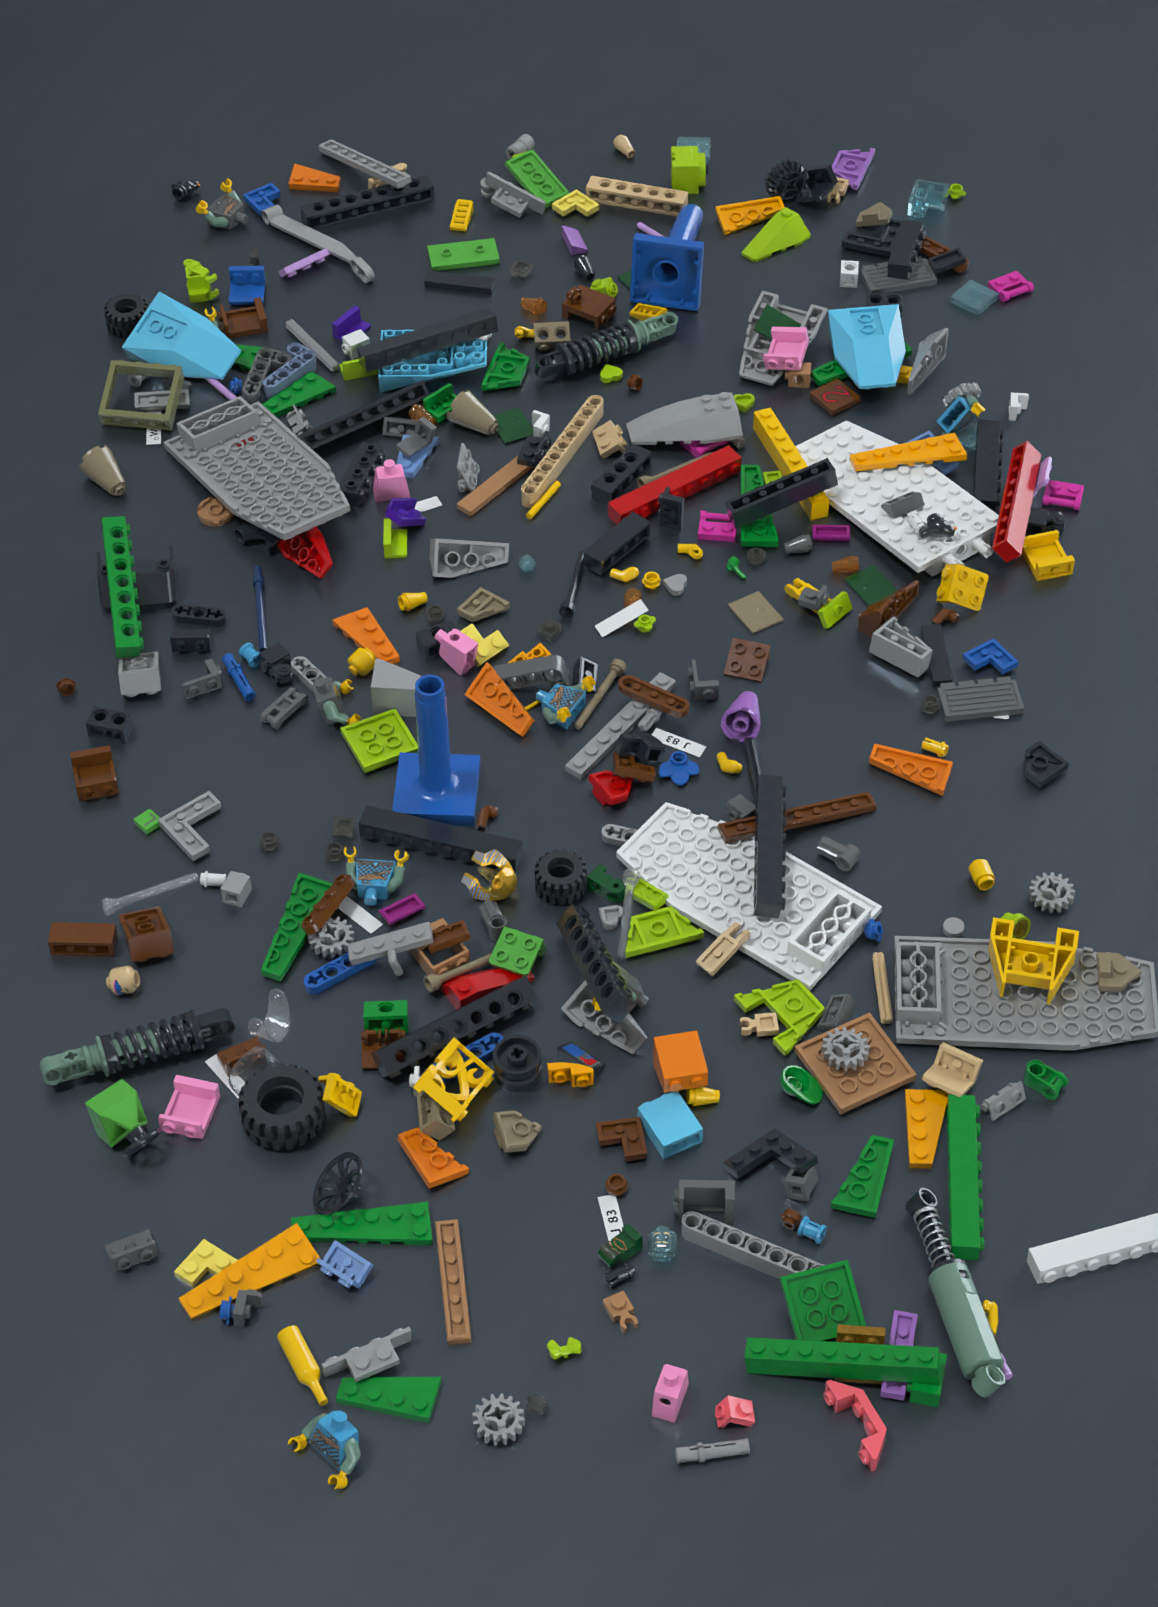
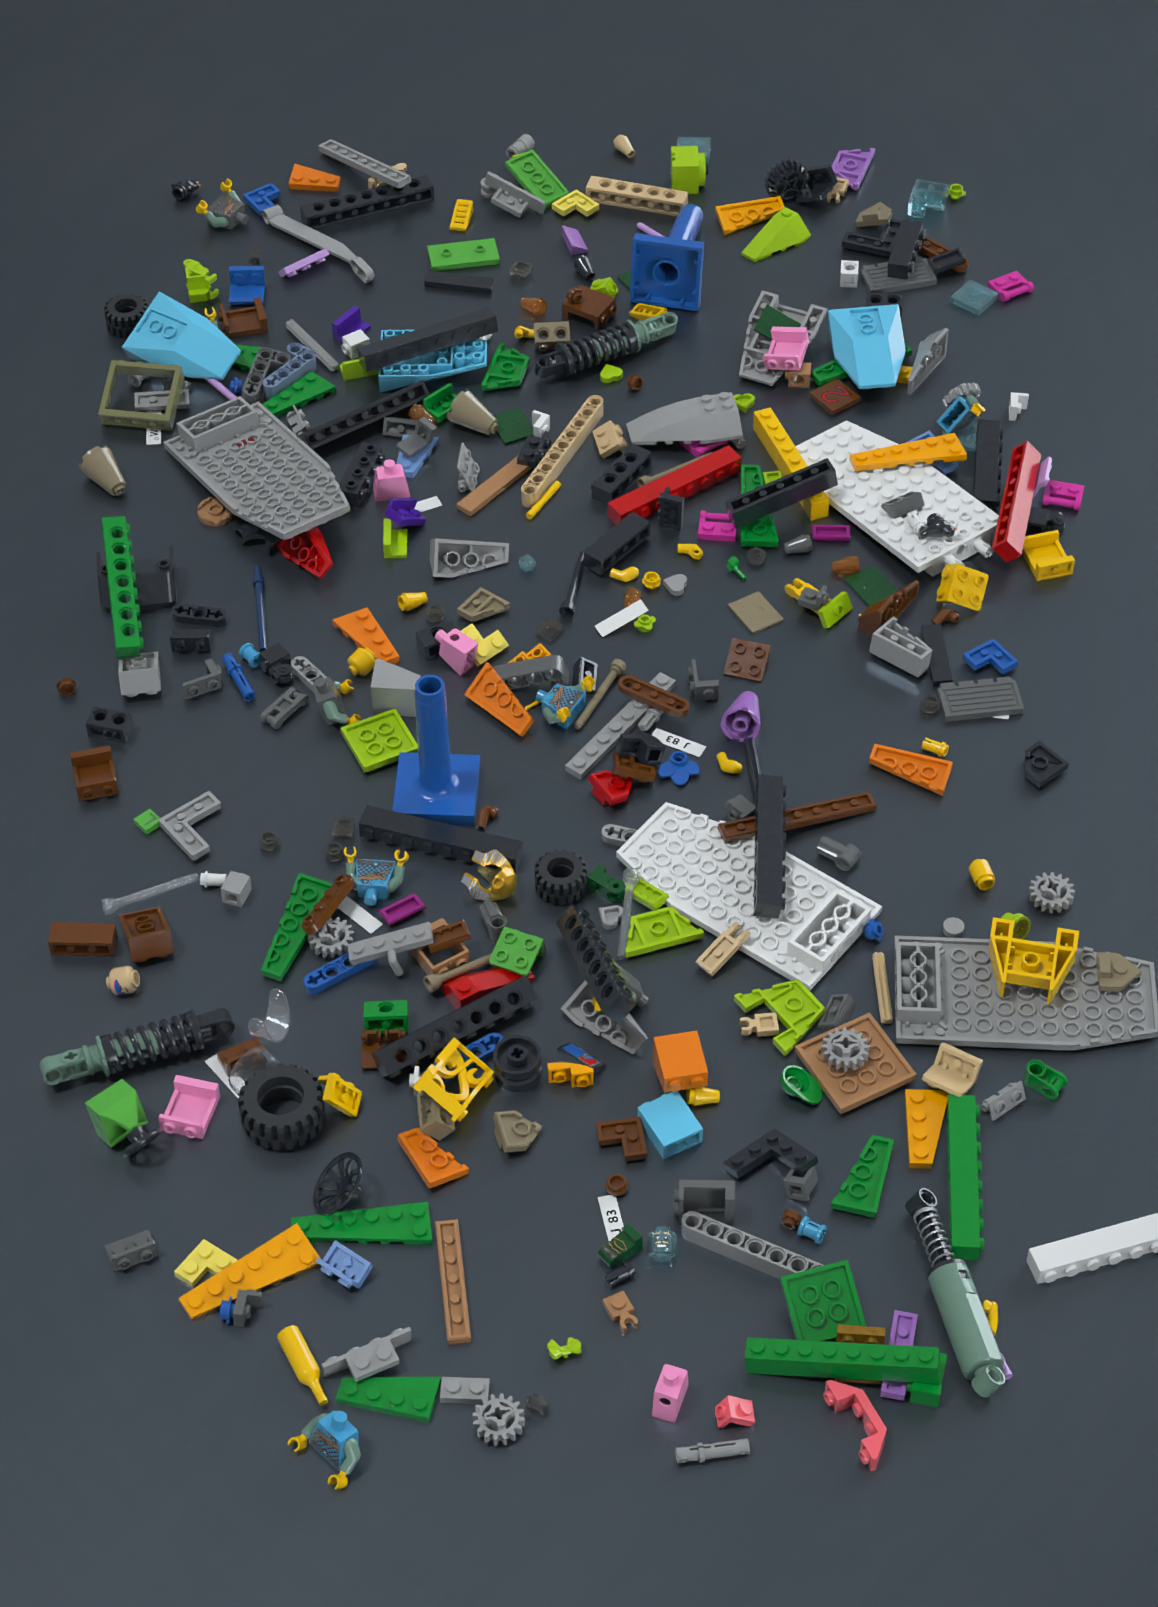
none -> light grey plate [440,1377,490,1404]

